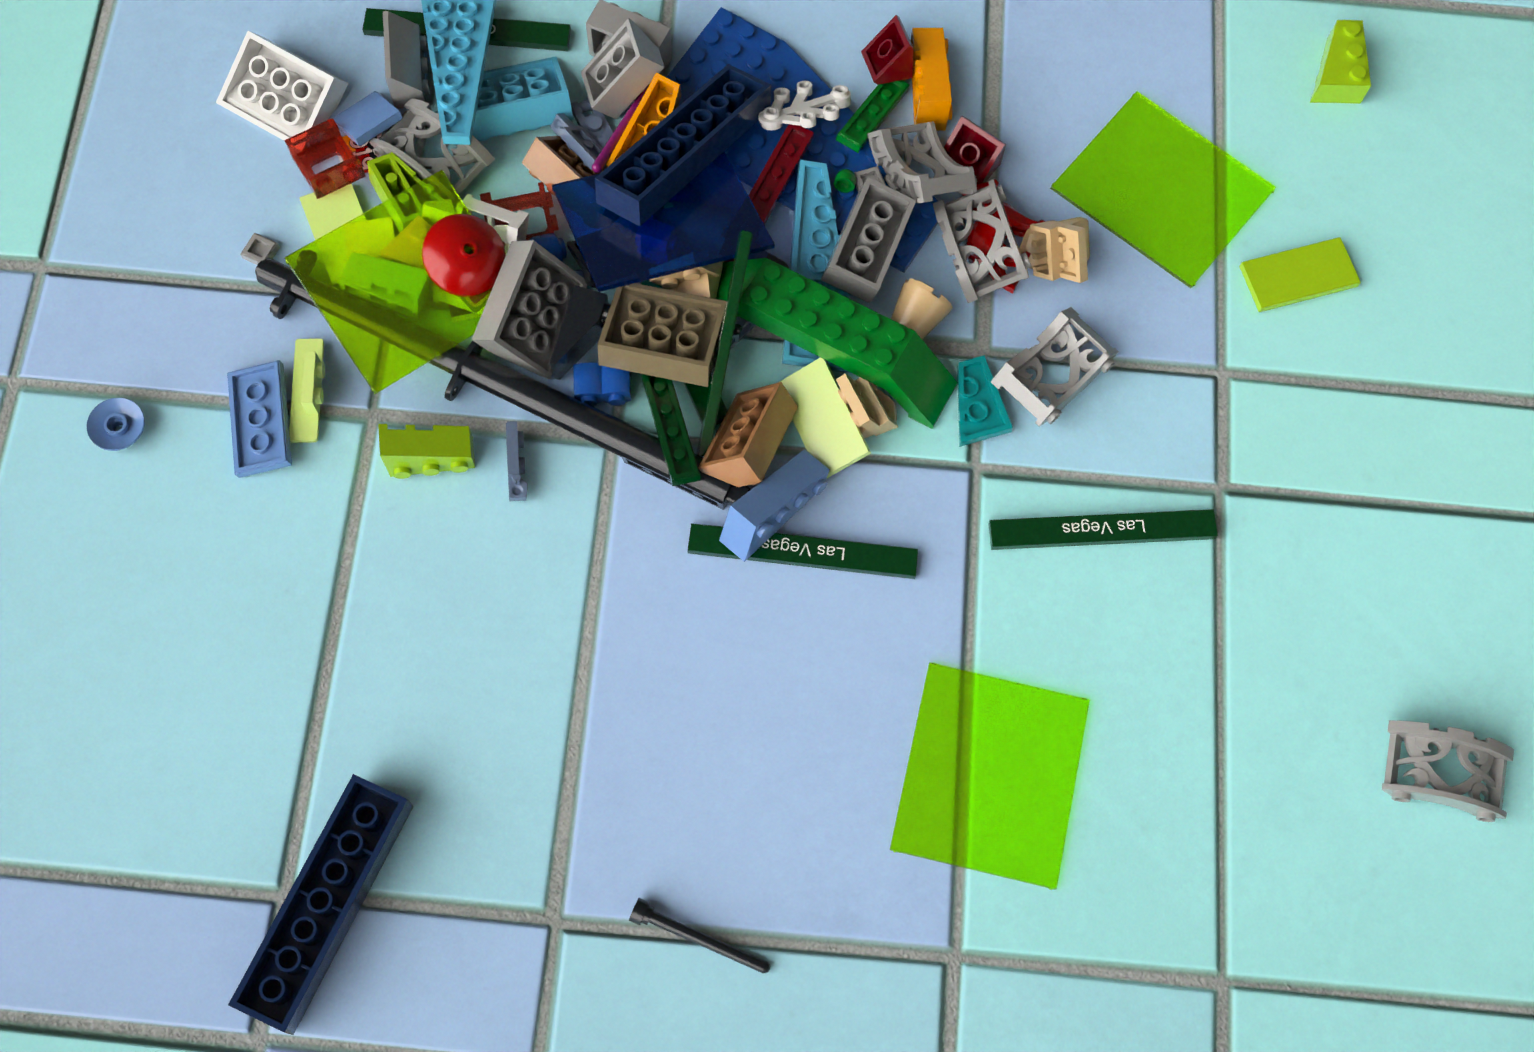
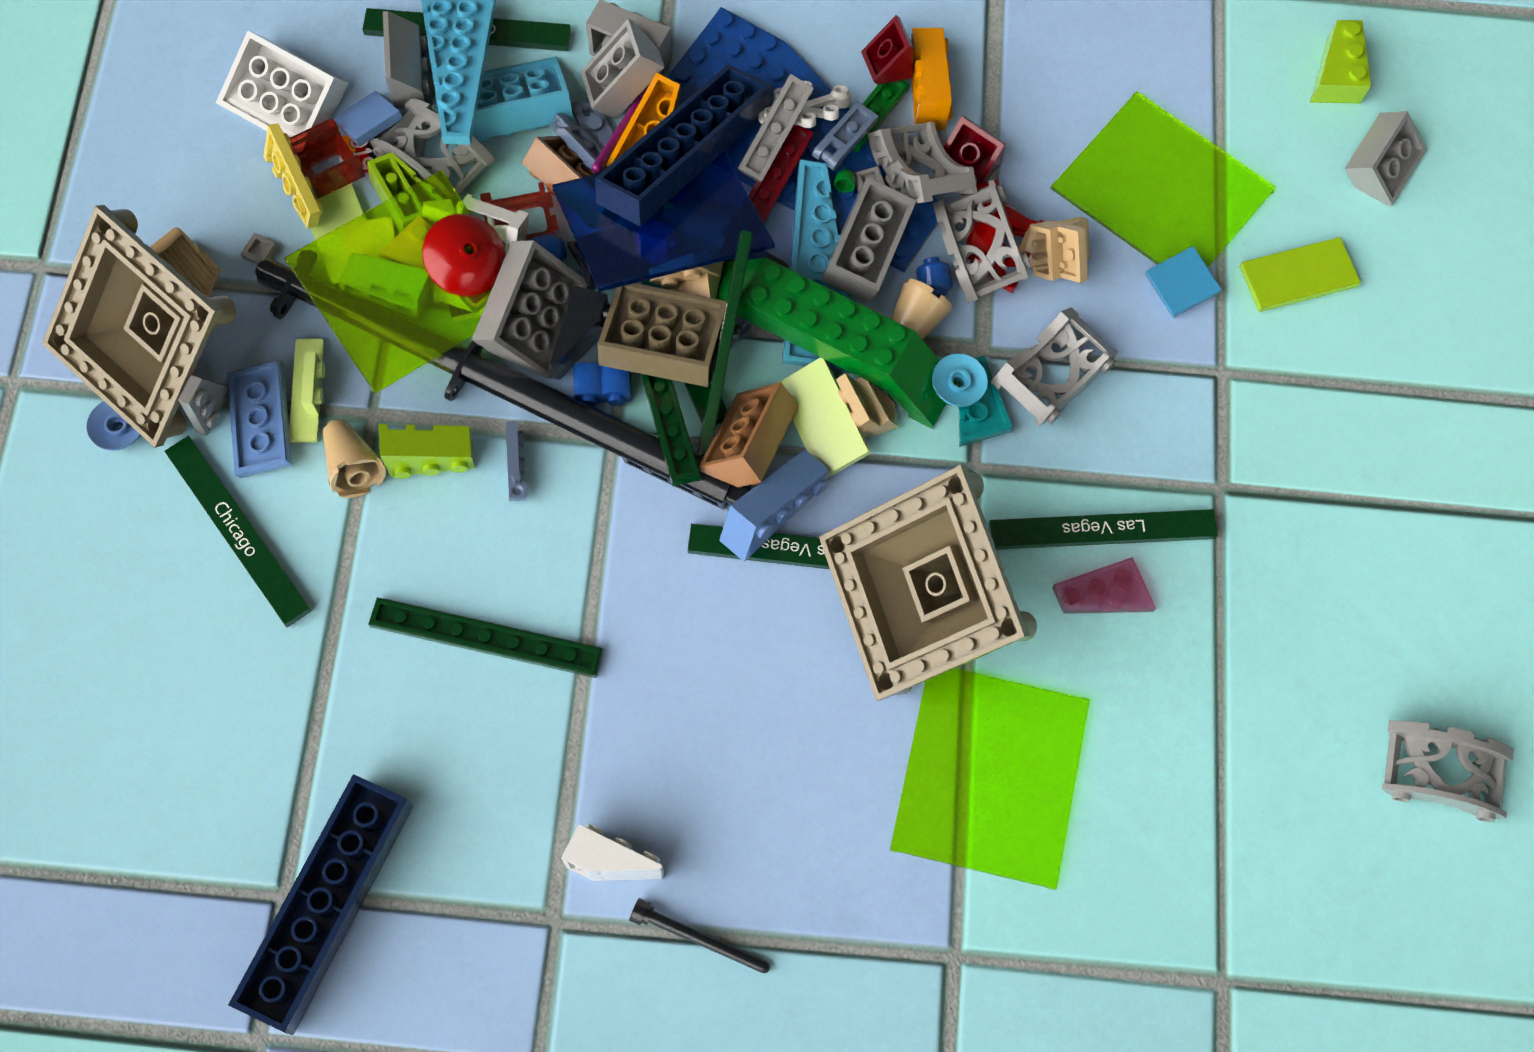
none -> dark tan piece [42,205,236,448]
none -> tan piece [150,227,221,298]
none -> dark green tile [164,435,311,627]
none -> light grey wing [178,375,229,436]
none -> light yellow wing [263,123,322,229]
none -> tan cone [323,419,386,498]
none -> dark green tile [368,597,603,678]
none -> white slope [561,824,664,881]
none -> light grey plate [737,74,813,183]
none -> sand blue plate [812,101,878,171]
none -> dark tan piece [819,465,1037,701]
none -> blue head [916,257,953,298]
none -> medium azure dish [932,354,988,407]
none -> clear pink wing [1052,557,1156,614]
none -> dark azure tile [1145,246,1221,318]
none -> light grey slope [1345,111,1427,206]

